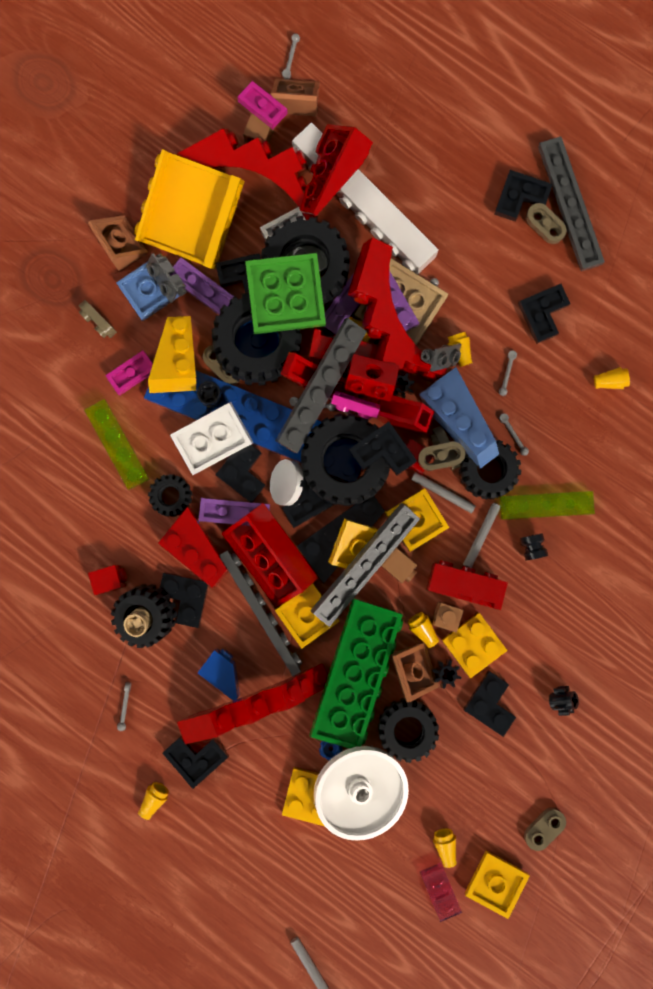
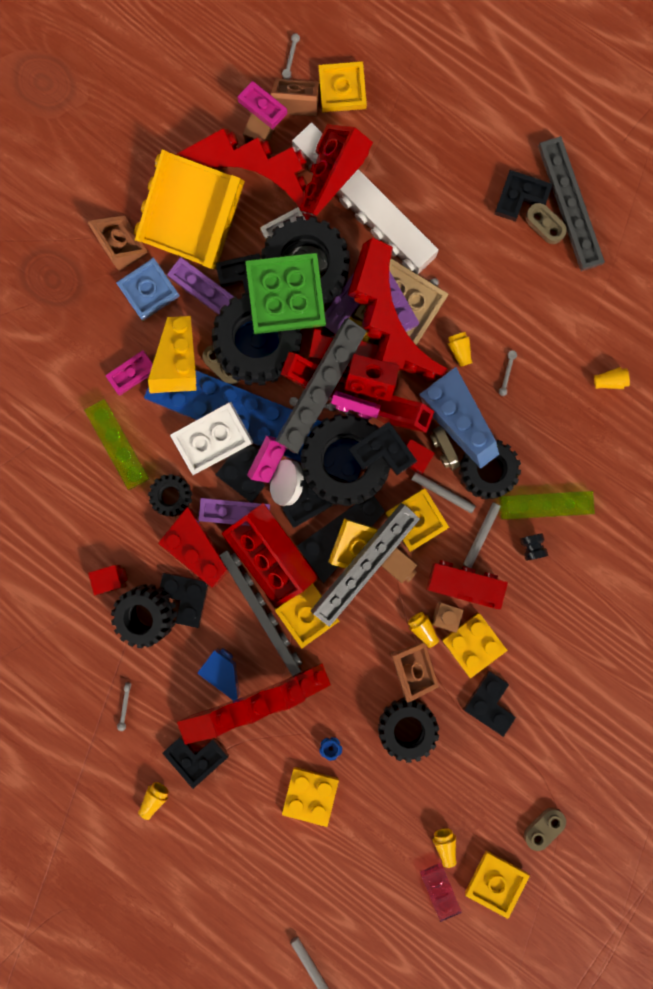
dark tan plate [78,300,117,339] -> none
tan wheel [124,606,153,637] -> none
dark grey hinge [146,253,187,303] -> none
black wheel [197,381,223,408] -> none
green bracket [309,598,403,748] -> none
white dish [314,746,408,840] -> none
black gear [393,372,415,399] -> none
dark tan plate [418,442,465,471] -> none
dark grey hinge [421,343,461,372] -> none
black gear [431,659,461,689] -> none
light grey hinge [499,414,529,456] -> none
black plate [518,284,570,344] -> none
black gear [549,686,579,716] -> none
none -> dark pink plate [247,436,287,483]
none -> yellow plate [319,62,367,112]

